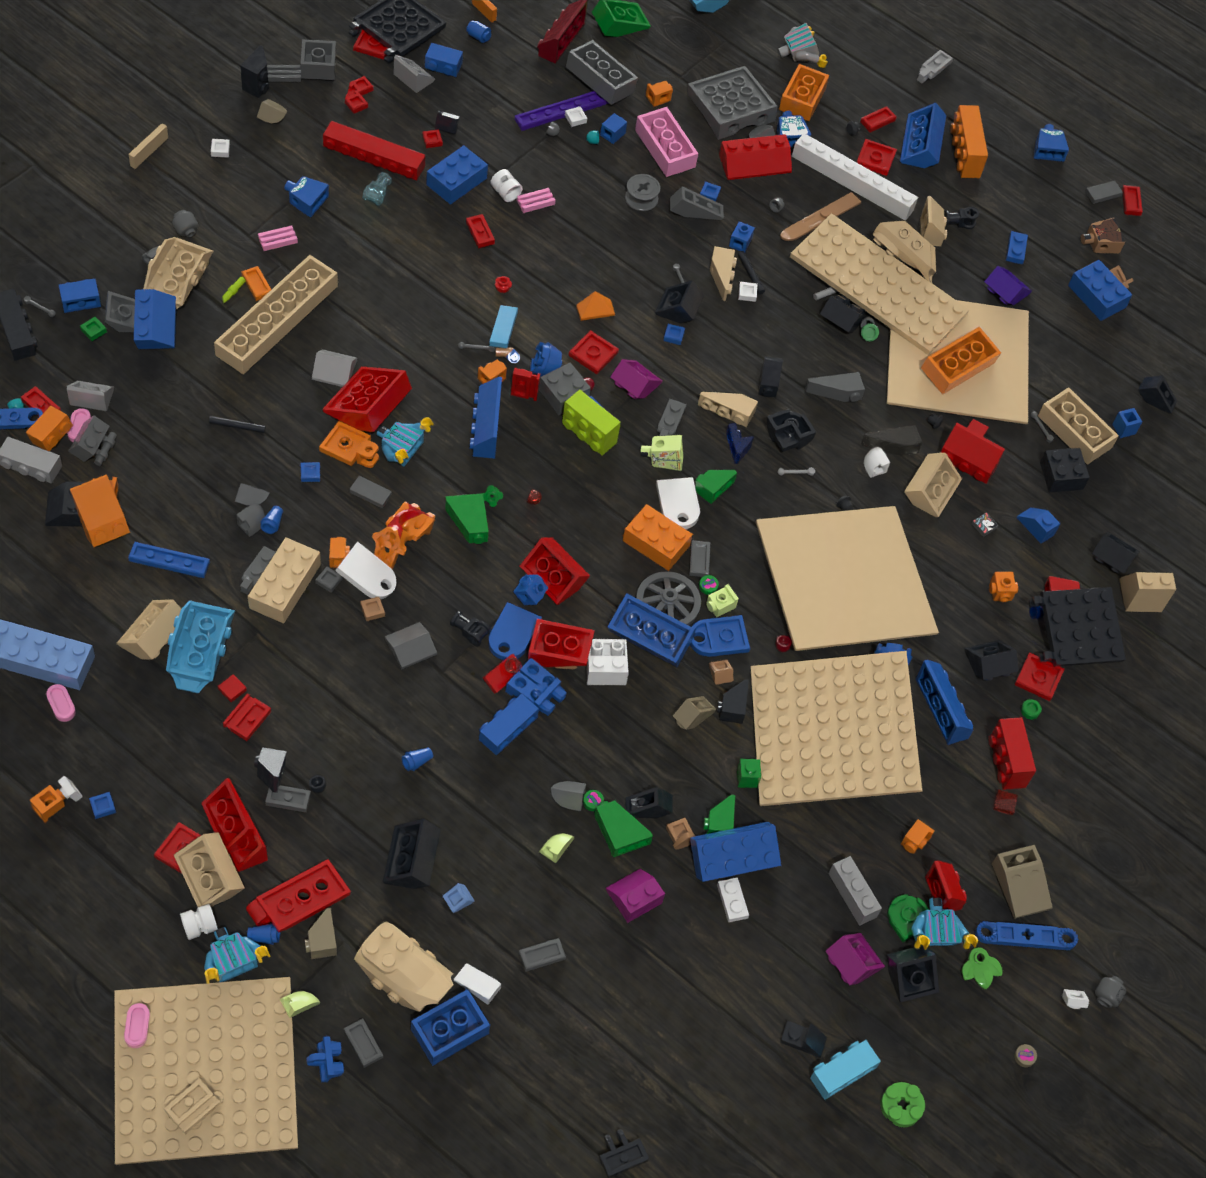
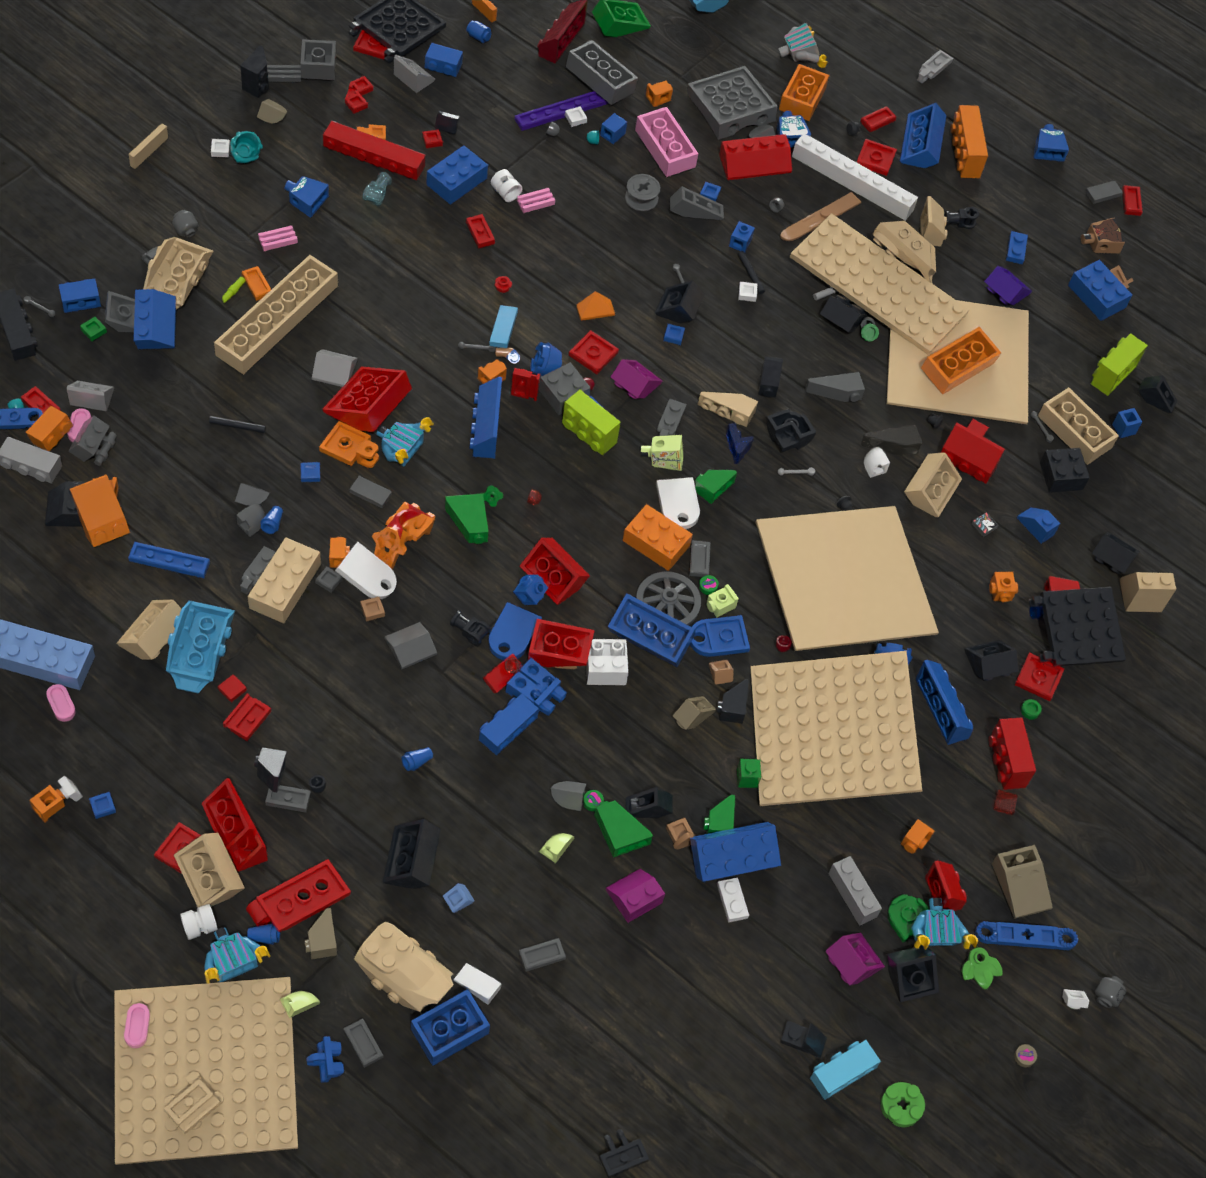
tan slope [710,246,737,301] -> none
none -> teal hair [230,131,263,163]
none -> orange plate [357,125,386,140]
none -> lime brick [1091,333,1148,396]

